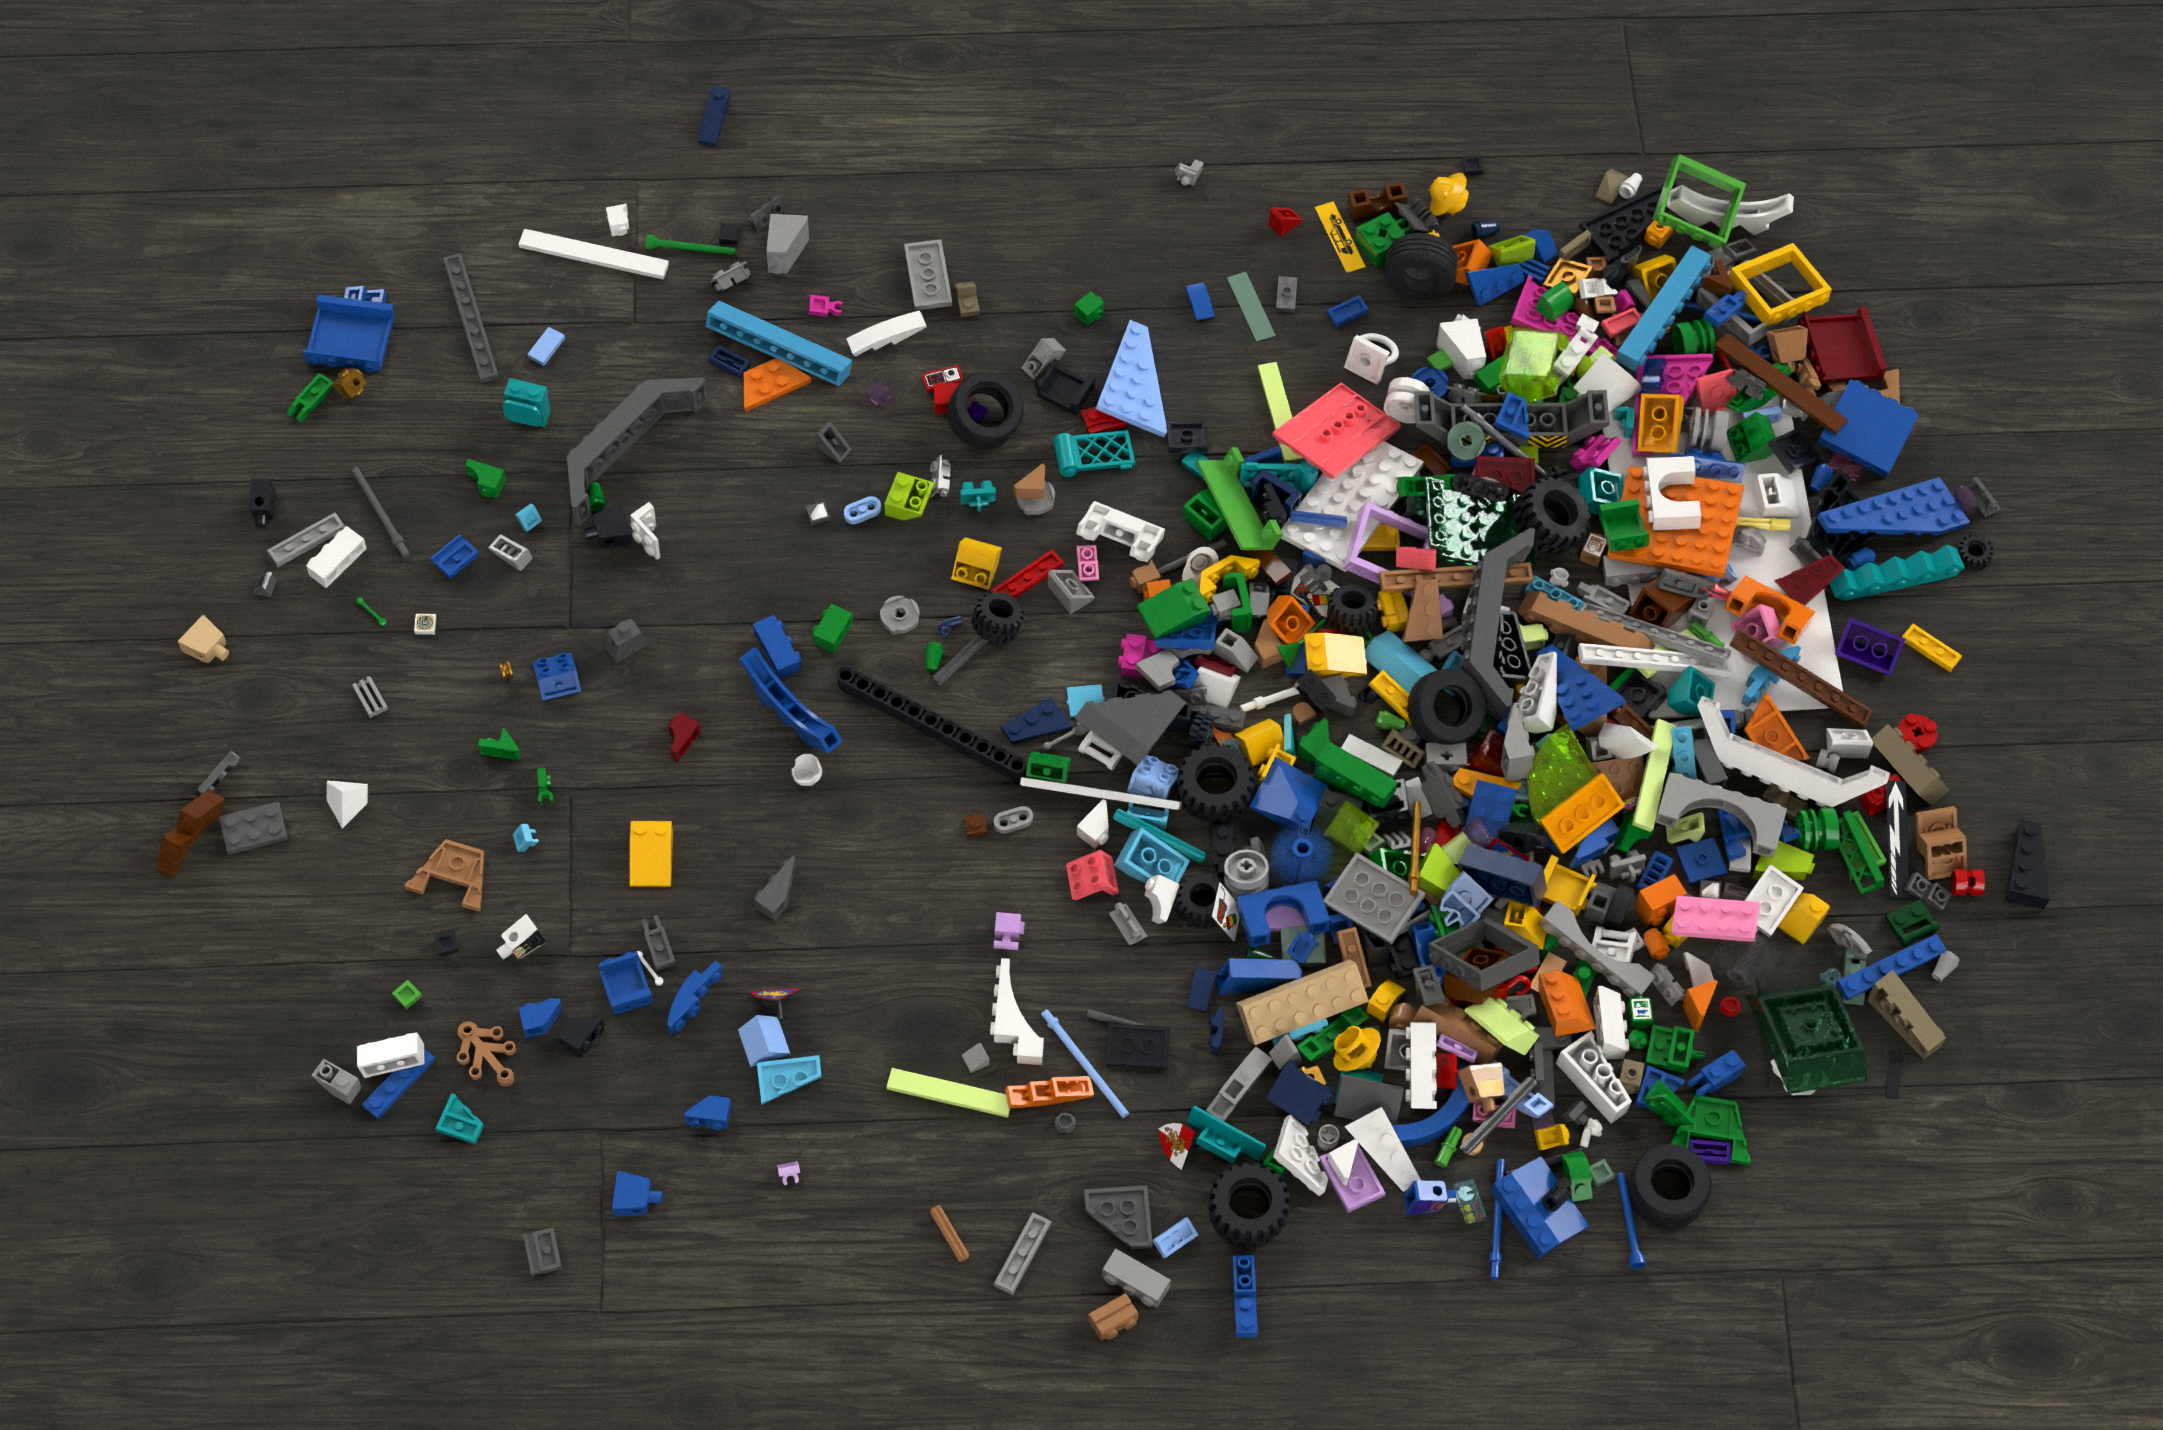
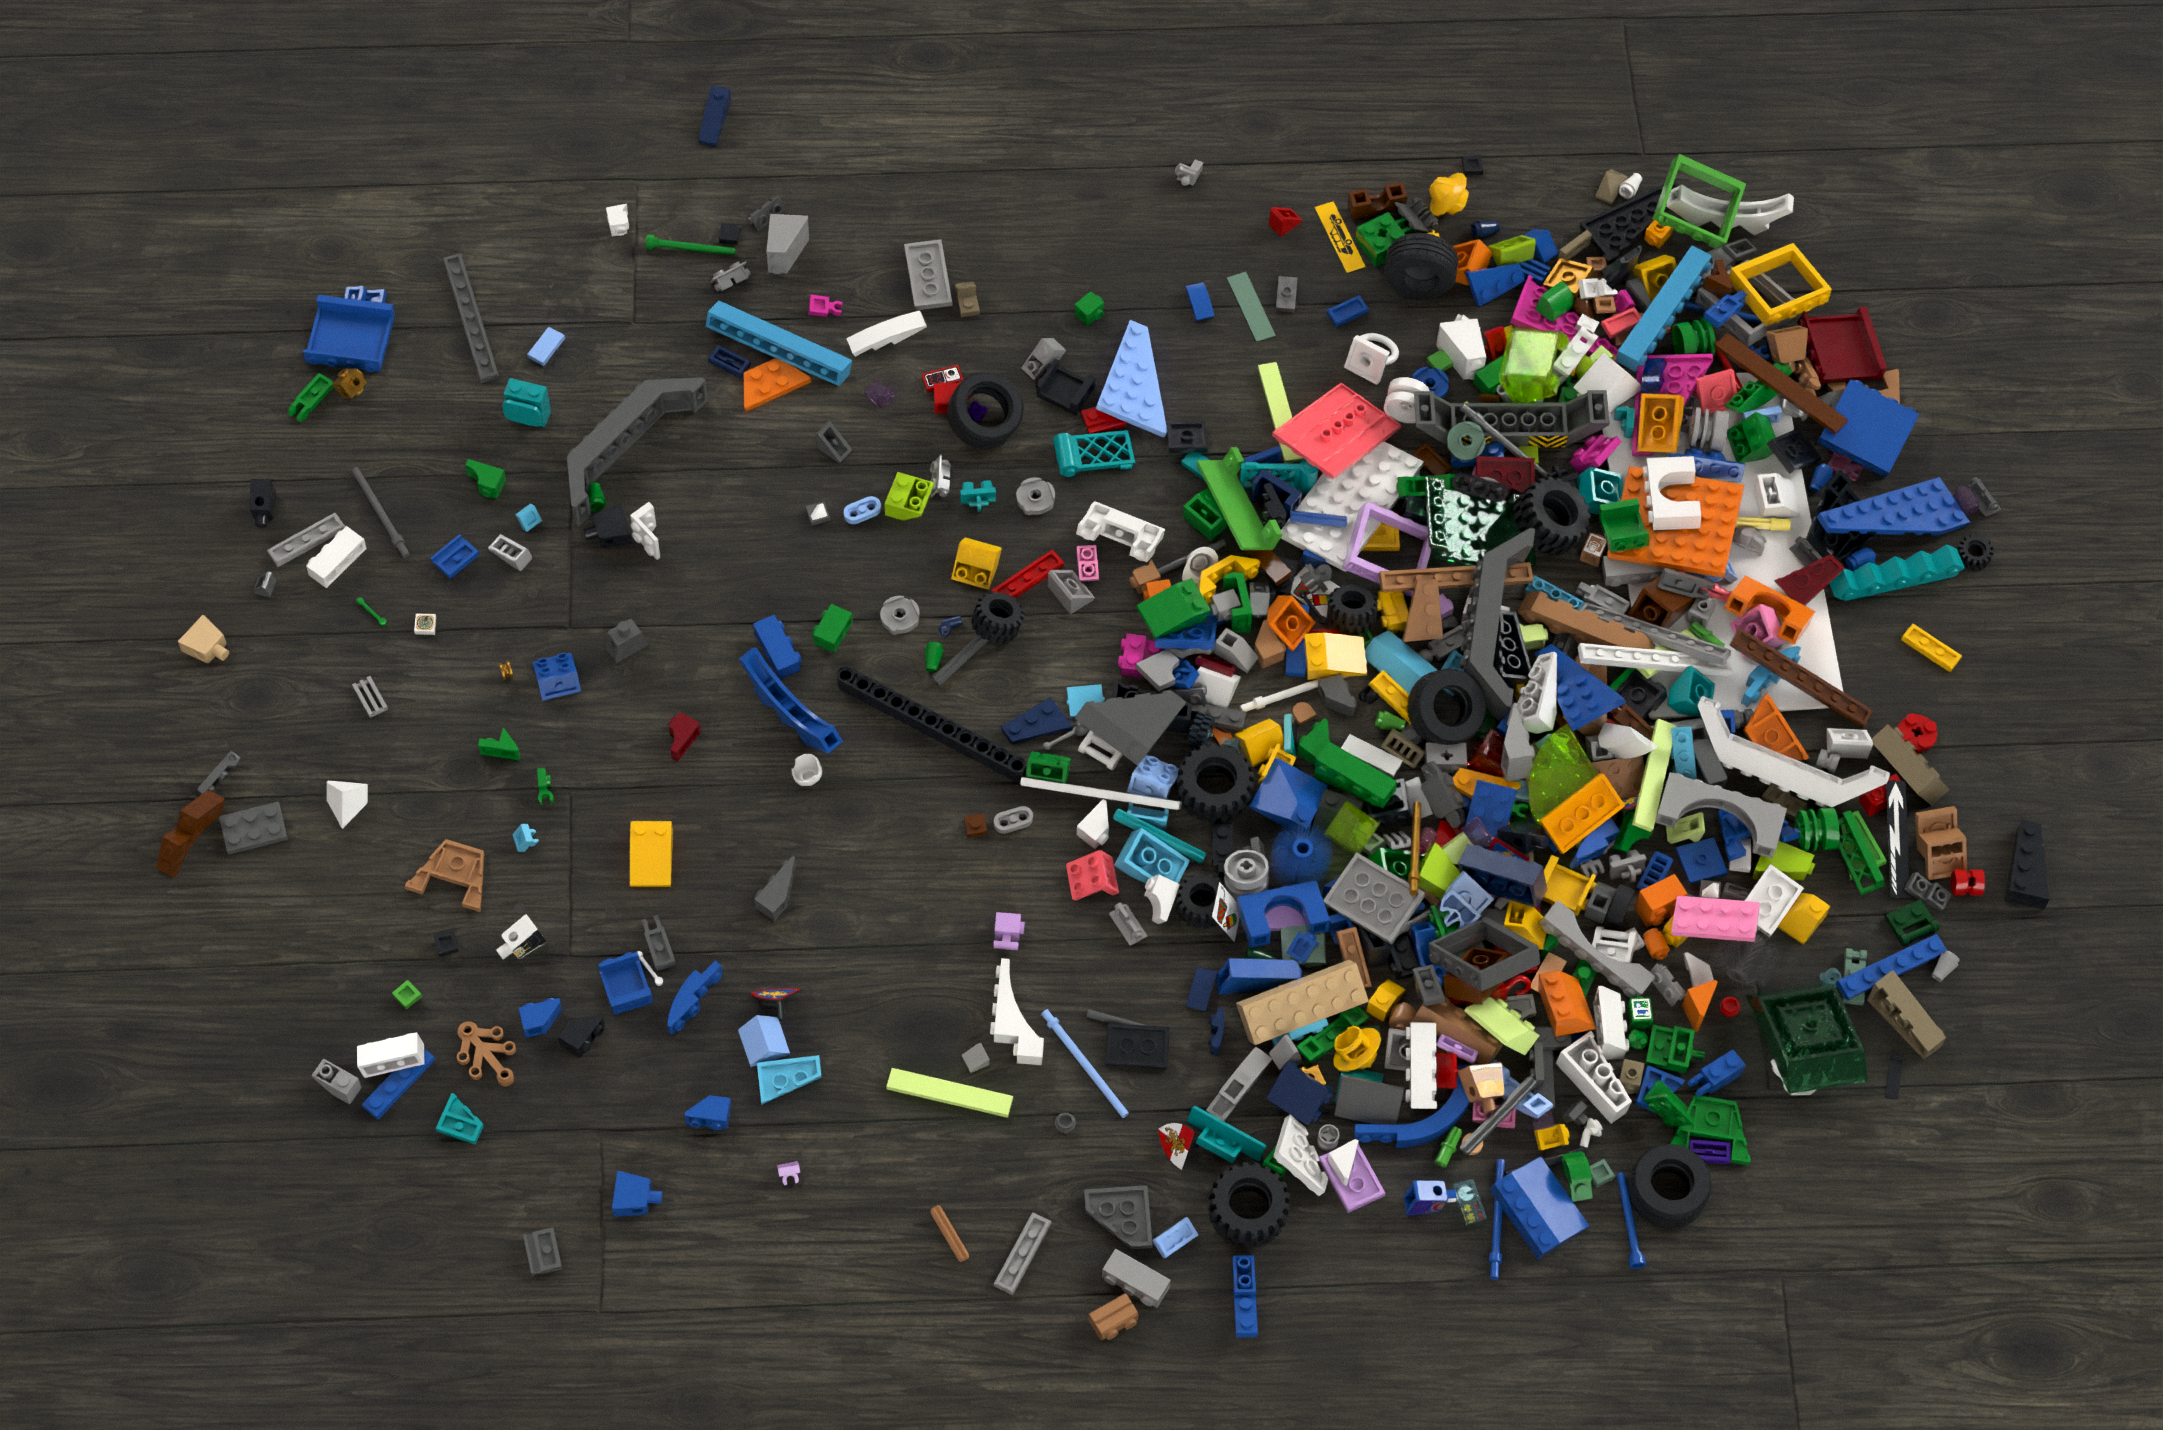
white tile [519,229,669,279] -> none
orange slope [1005,1076,1094,1108] -> none
medium nougat slope [1014,463,1045,499] -> none
green piece [1276,619,1326,670] -> none
black bracket [1293,669,1336,715] -> none
white wing [1345,1107,1421,1192] -> none
coral slope [1396,547,1436,570] -> none
flat silver hinge [1445,383,1487,403] -> none
blue wing [1494,392,1530,441] -> none
black hinge [1542,1176,1572,1212] -> none
white plate [1549,568,1569,587] -> none
dark grey hinge [1728,368,1769,400] -> none
light grey tile [1827,923,1872,958] -> none
dark purple slope [1835,618,1906,676] -> none

